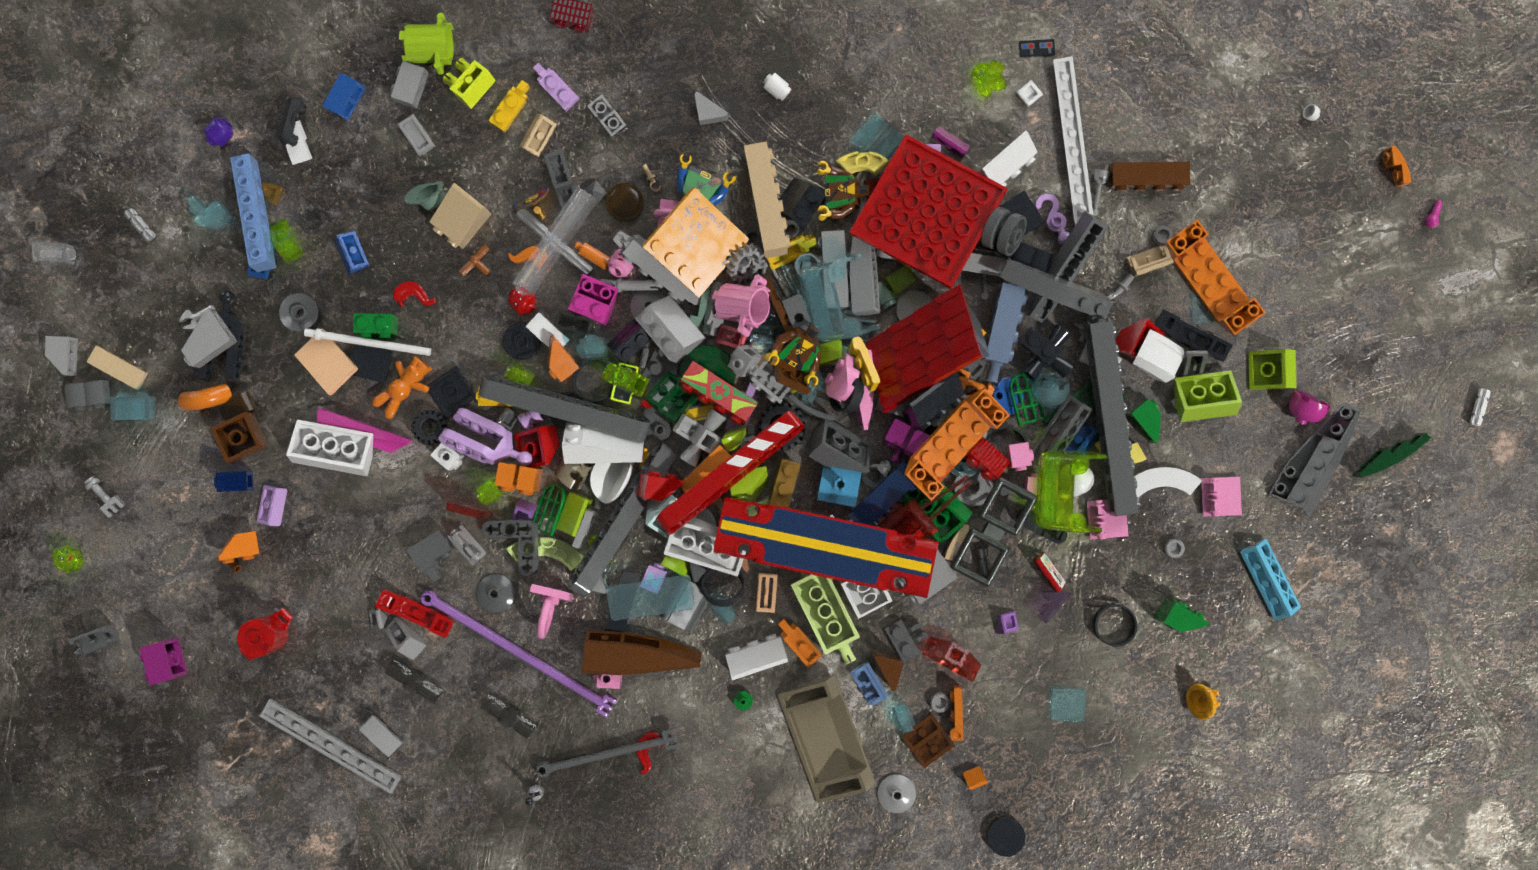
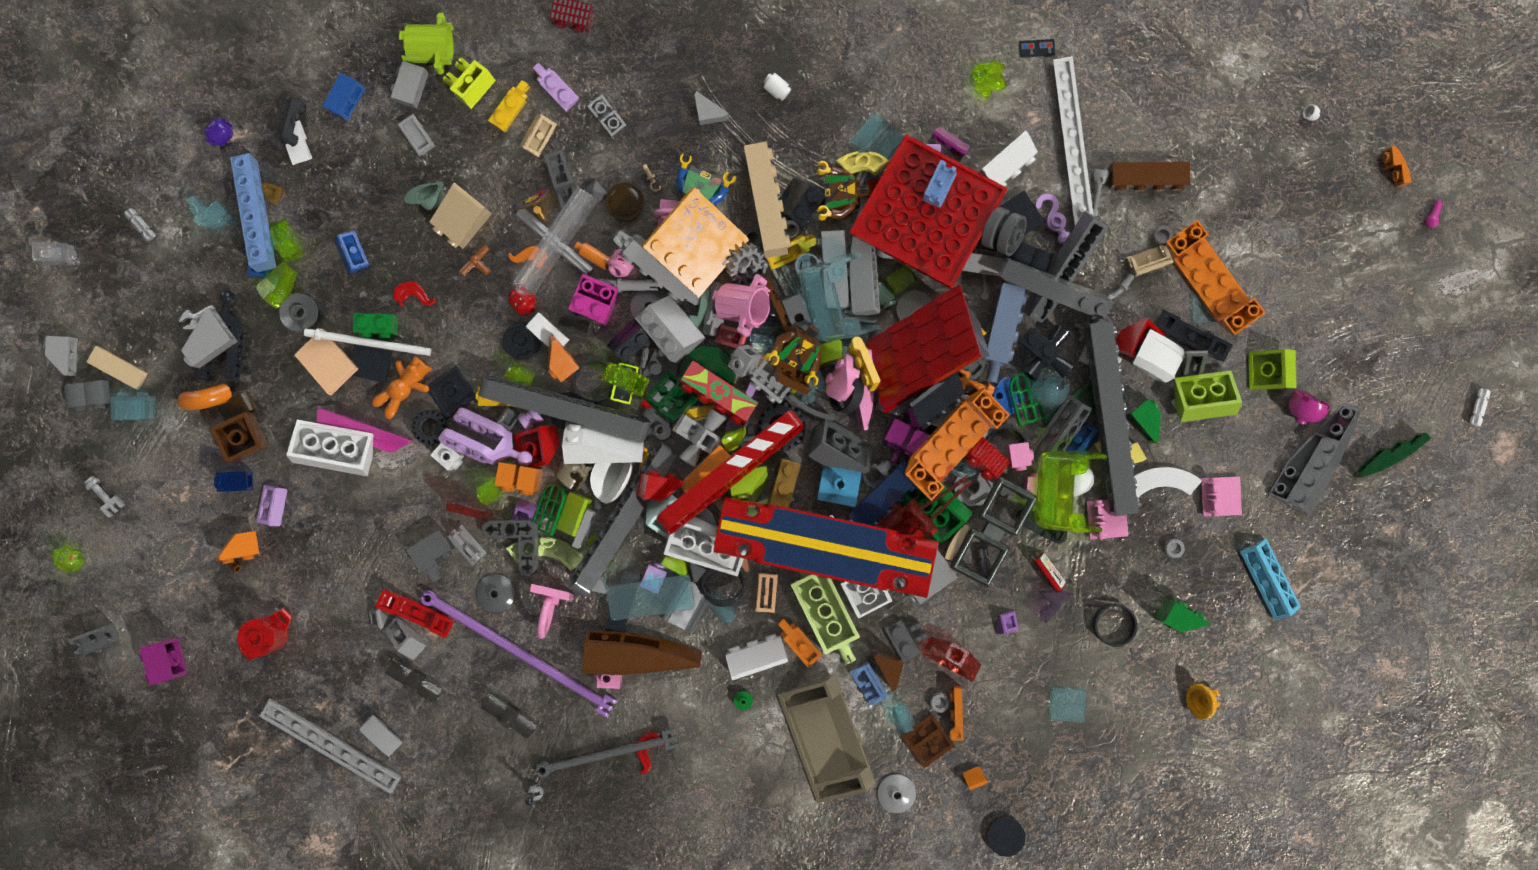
clear light blue brick [577,334,609,361] -> none
white tile [1015,80,1043,108] -> none
none -> clear neon green slope [255,261,297,309]
none -> medium blue hinge [923,160,957,208]

